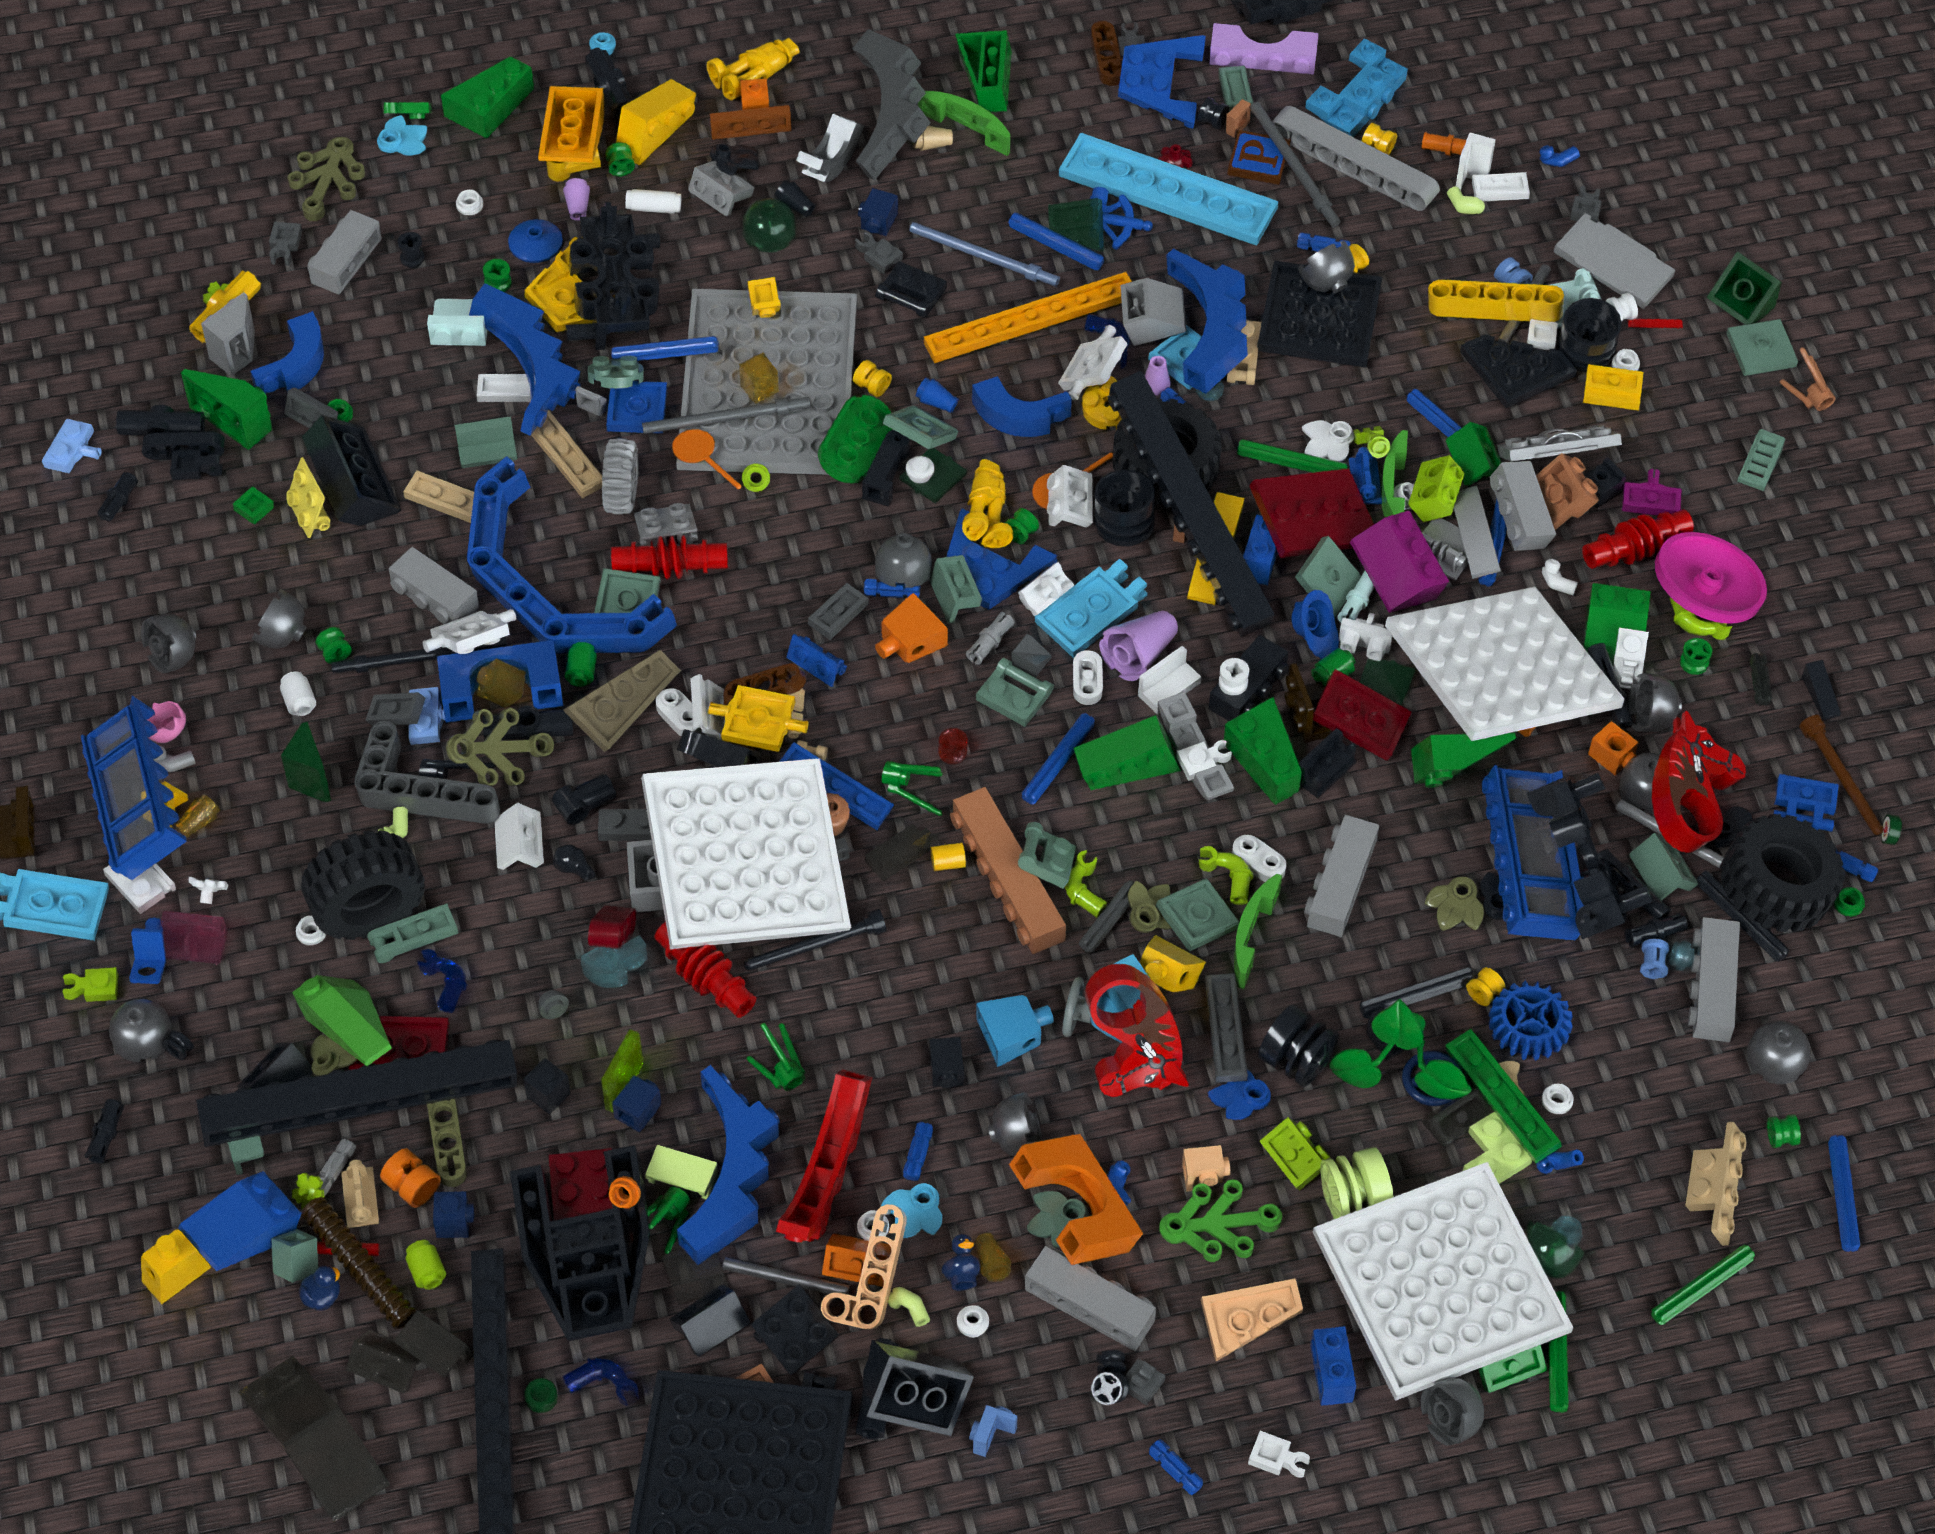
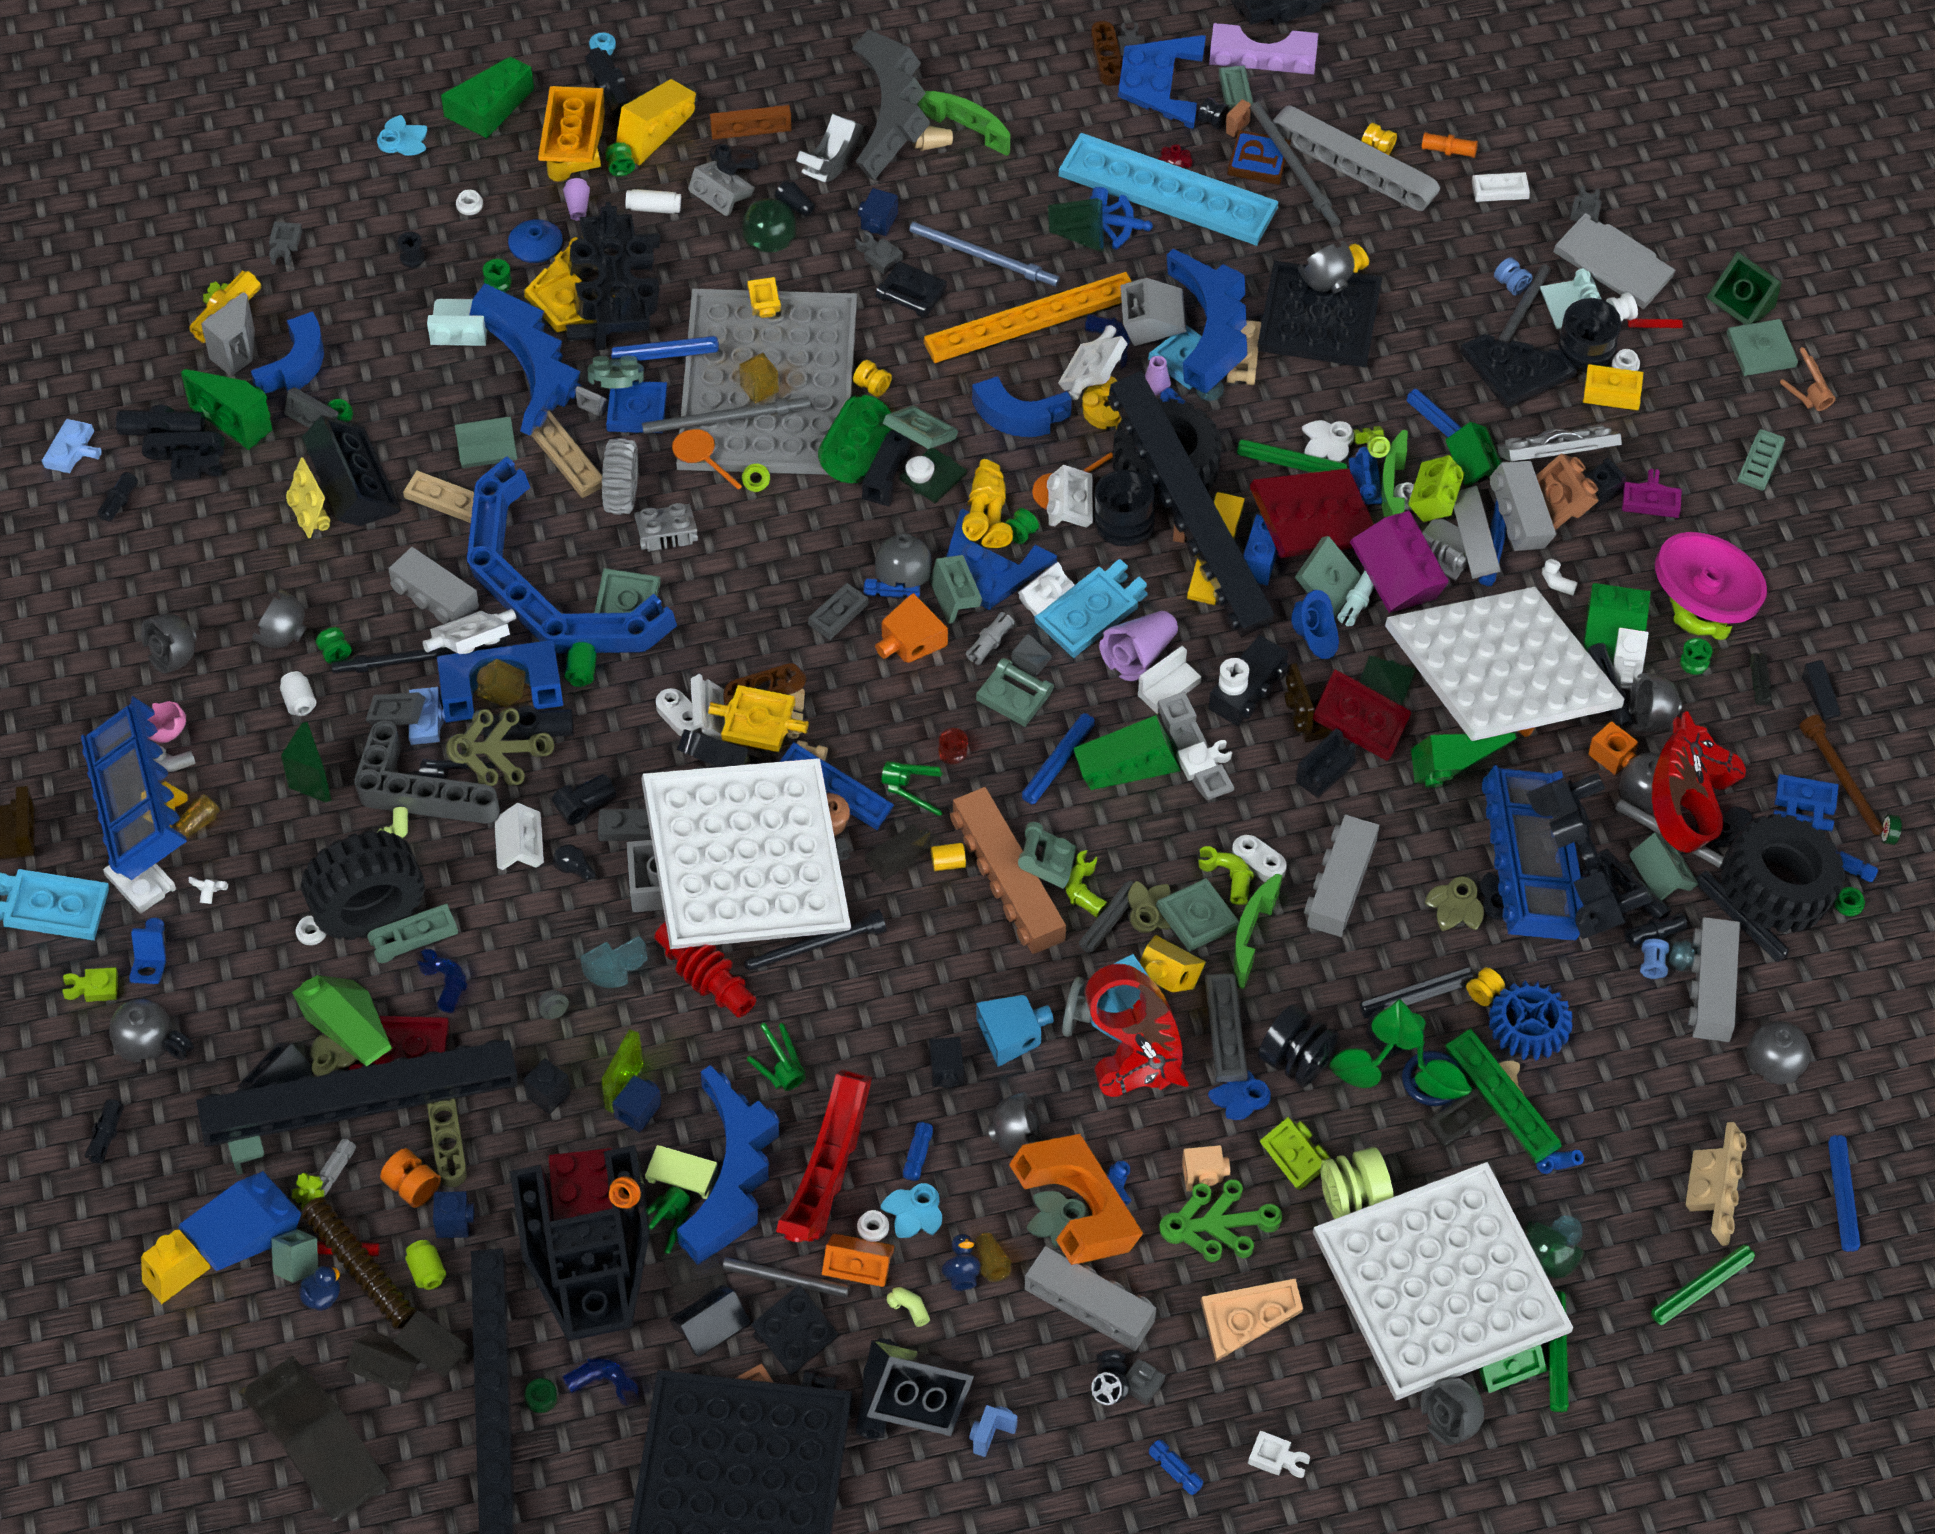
clear pink panel [161,911,228,964] -> none
green plate [233,486,274,525] -> none
olive plant [288,137,365,221] -> none
light grey brick [307,210,382,295] -> none
tan hinge [341,1160,379,1228] -> none
green plate [384,102,432,119] -> none
white tile [477,374,531,402] -> none
dark tan wing [563,650,681,752] -> none
dark red beam [588,905,636,949] -> none
red piece [611,535,728,580] -> none
yellow piece [706,38,800,100] -> none
orange brick [740,79,769,110] -> none
blue hinge [786,634,847,687] -> none
light nougat beam [821,1204,907,1329] -> none
blue cone [915,377,959,413] -> none
green wedge [955,30,1012,112] -> none
white plate [957,1306,989,1338] -> none
blue axle [1008,213,1104,271] -> none
white plate [1073,650,1103,705] -> none
green wedge [1224,697,1302,805] -> none
blue axle [1297,232,1351,252] -> none
dark azure bracket [1305,38,1407,137] -> none
blue brick [1310,1326,1356,1406] -> none
green brick [1311,648,1356,687] -> none
white hips [1339,613,1393,661] -> none
yellow beam [1428,280,1564,322] -> none
yellowish green arm [1447,186,1485,215] -> none
white panel [1456,133,1496,191] -> none
yellowish green plate [1463,1112,1533,1184] -> none
white plate [1527,319,1558,350] -> none
blue arm [1539,145,1580,167] -> none
white plate [1542,1084,1574,1114] -> none
red piece [1582,509,1694,569] -> none
green wheel [1767,1114,1801,1148] -> none

